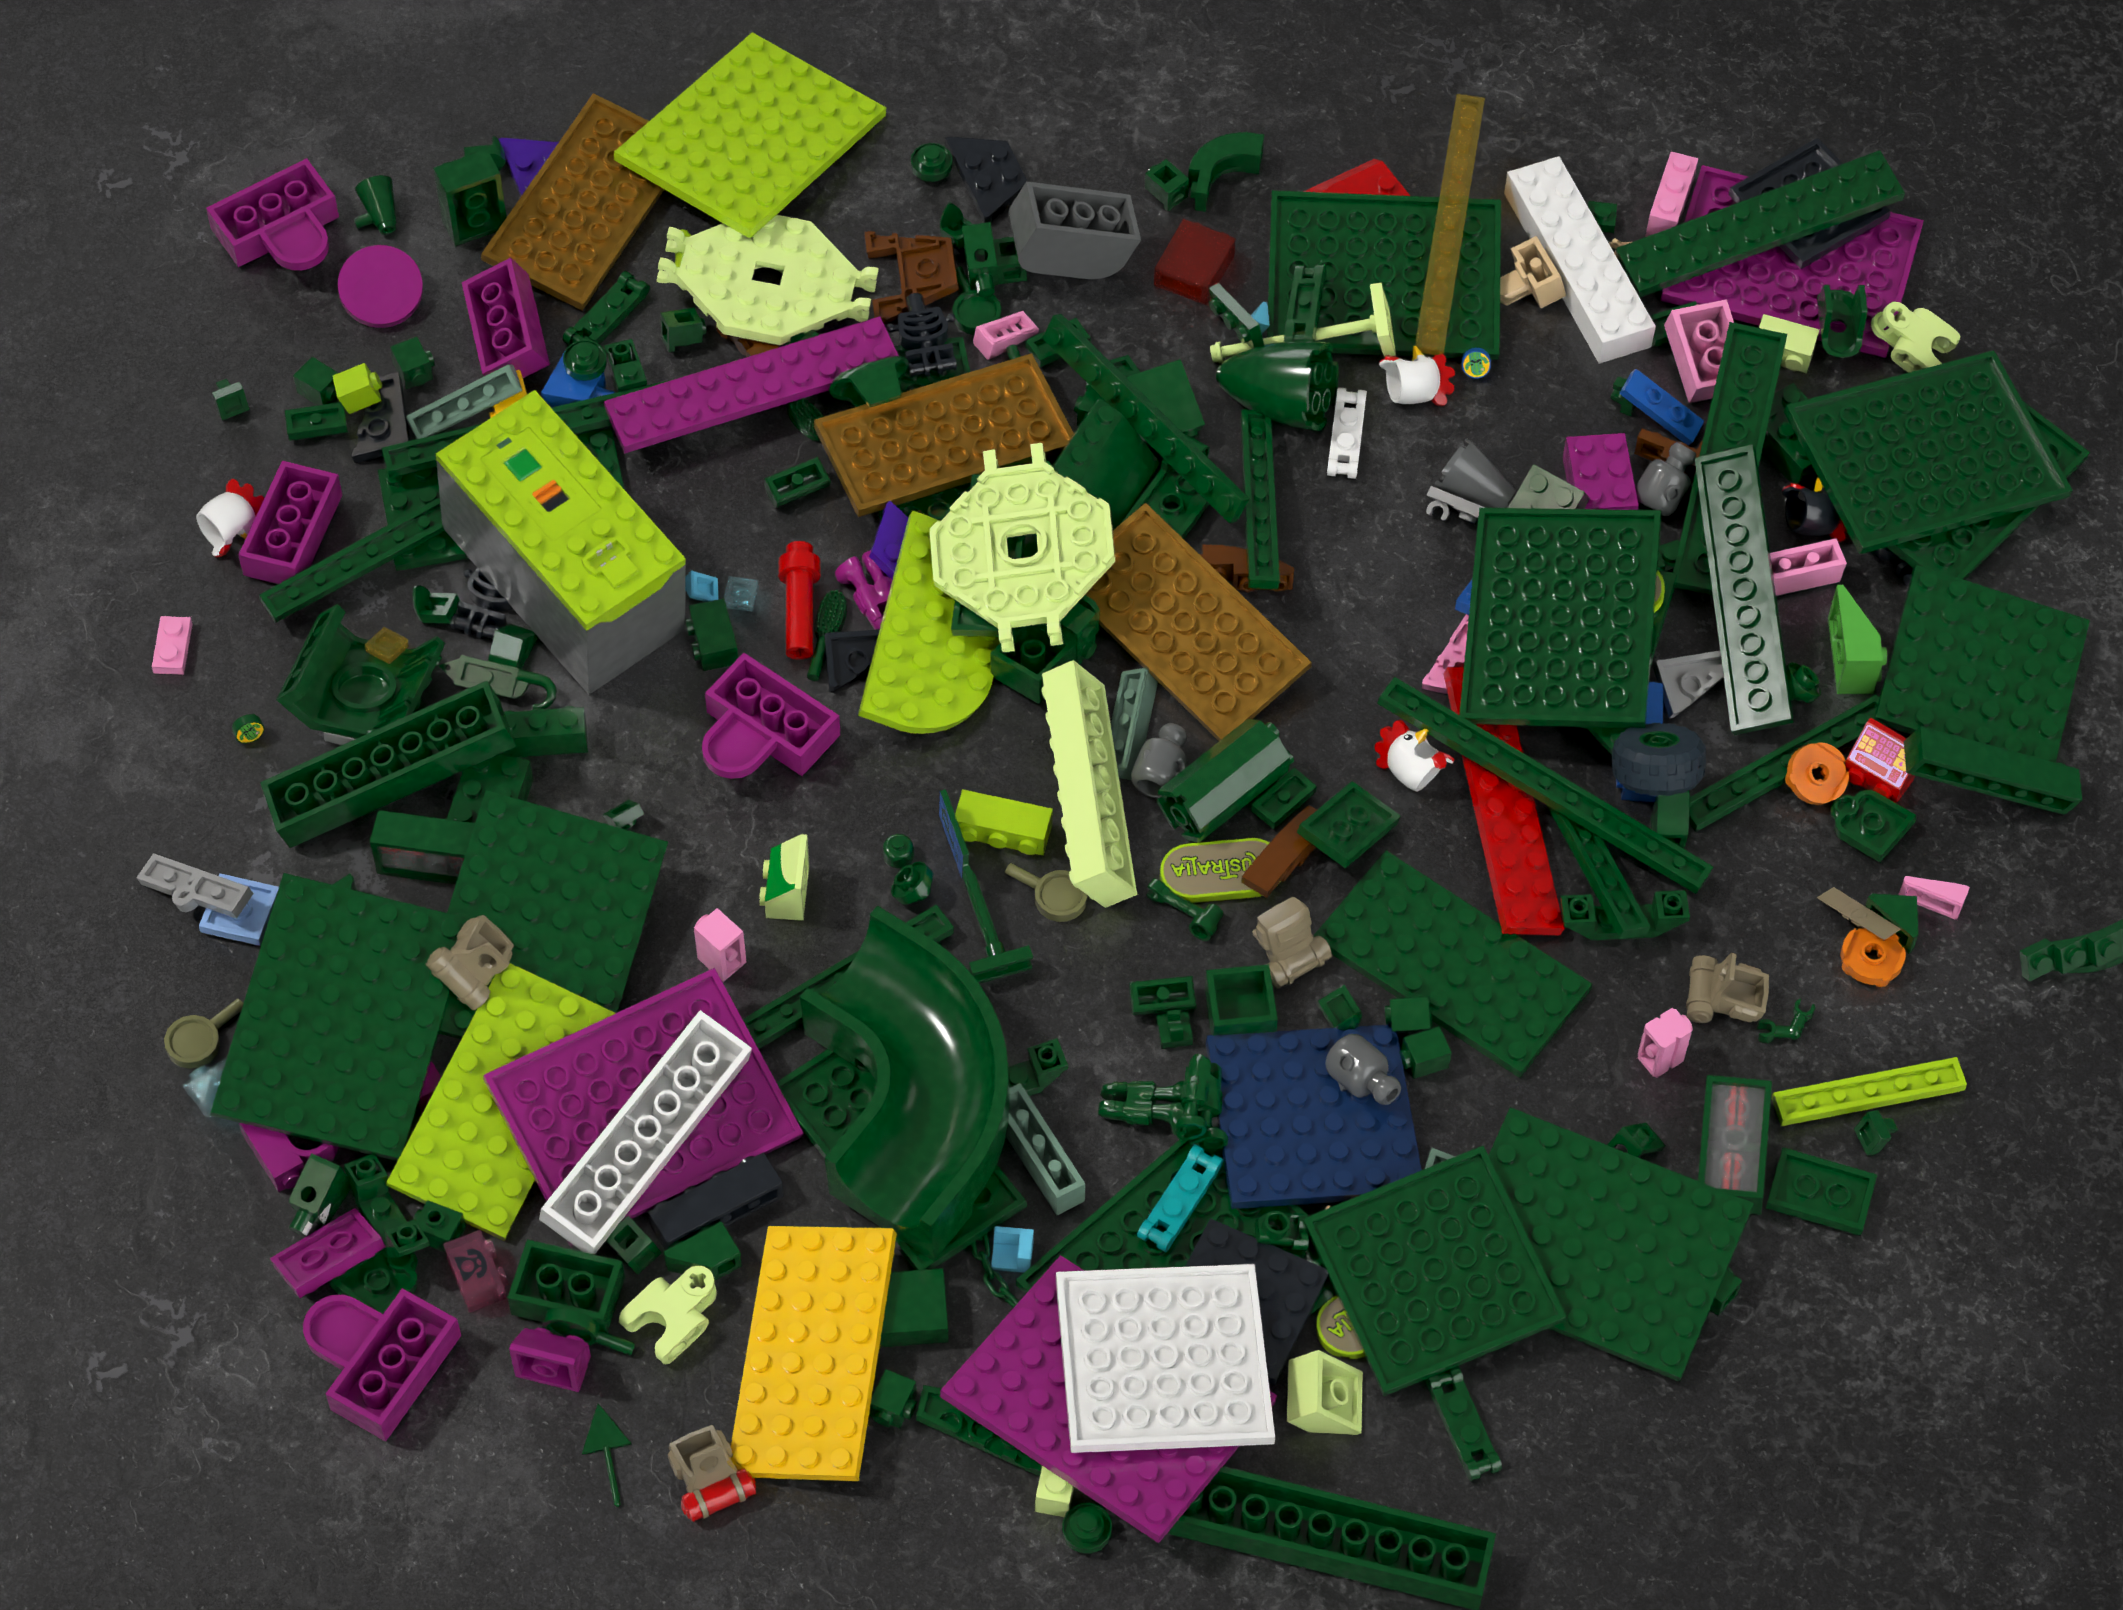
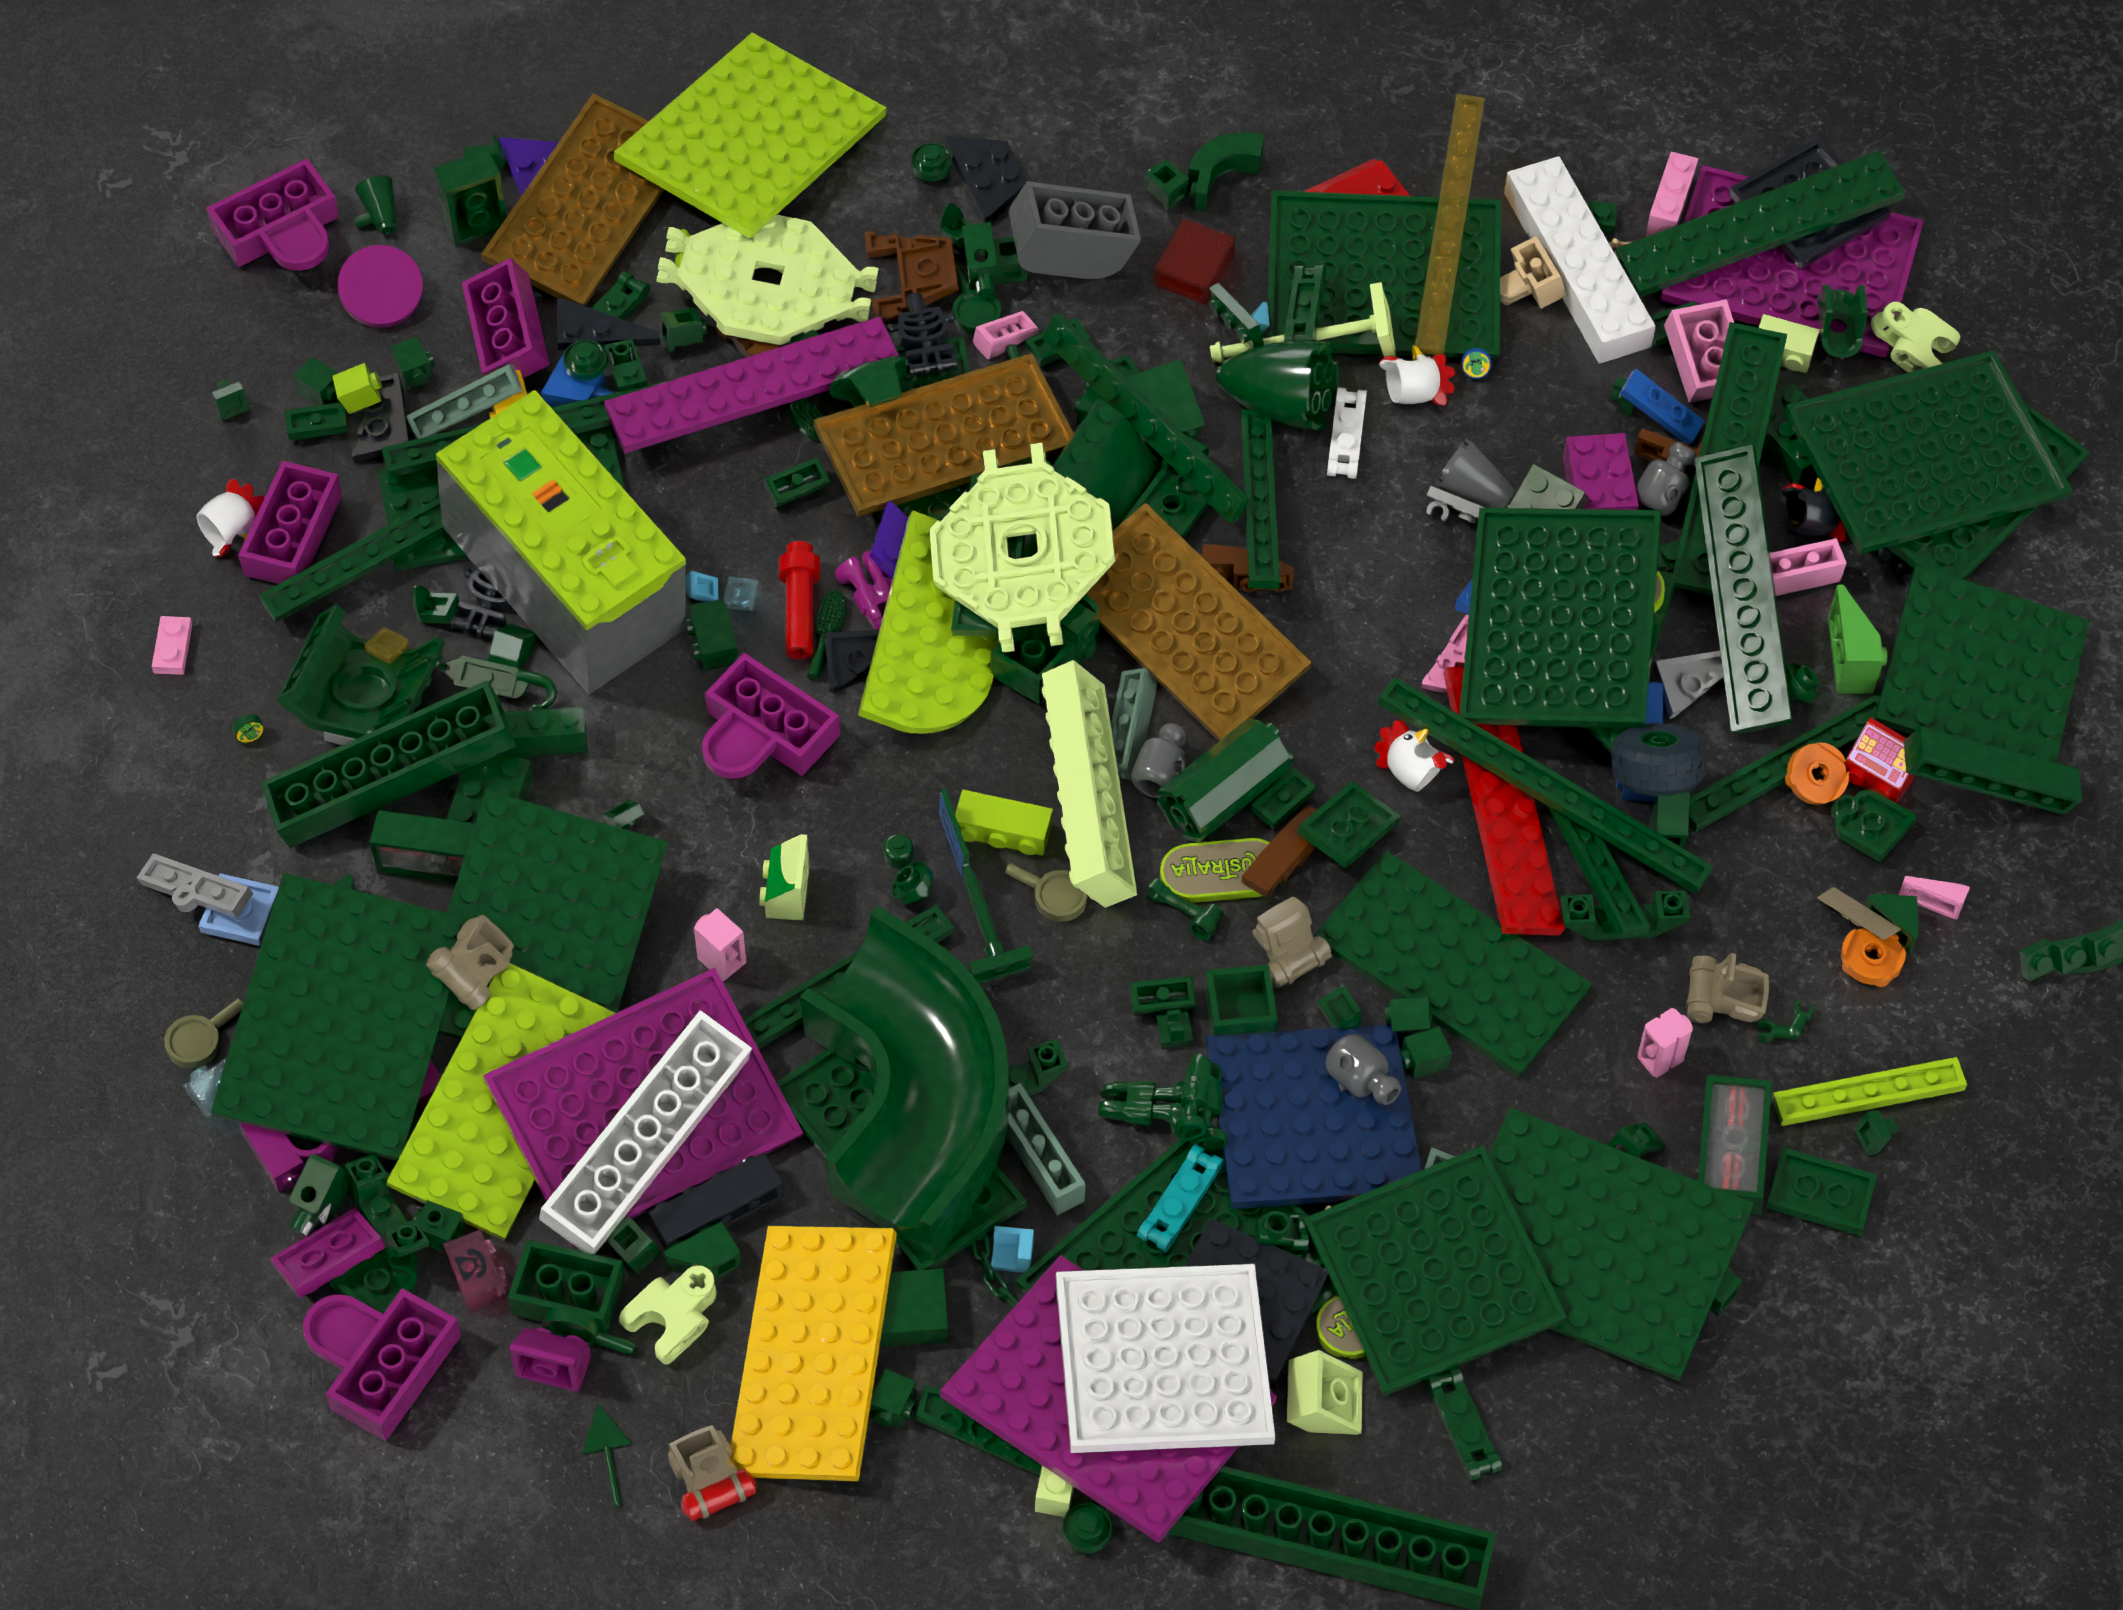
none -> black wing [557,298,661,350]

